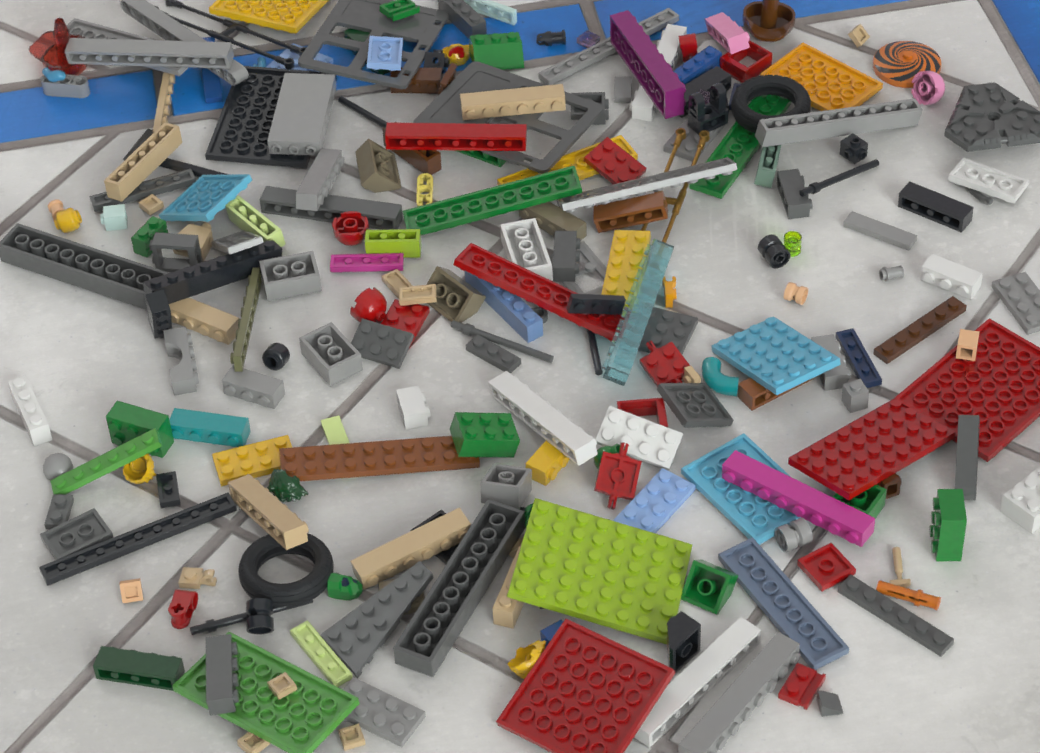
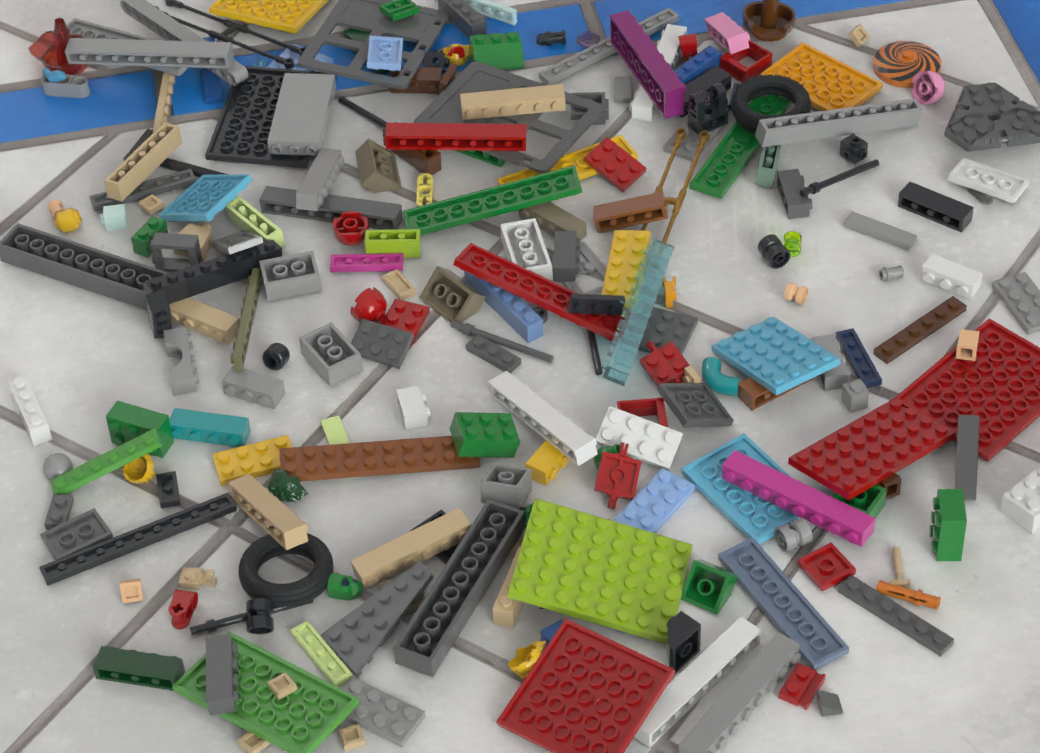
tan plate [399,284,437,306] -> none
light grey plate [557,157,737,213] -> none

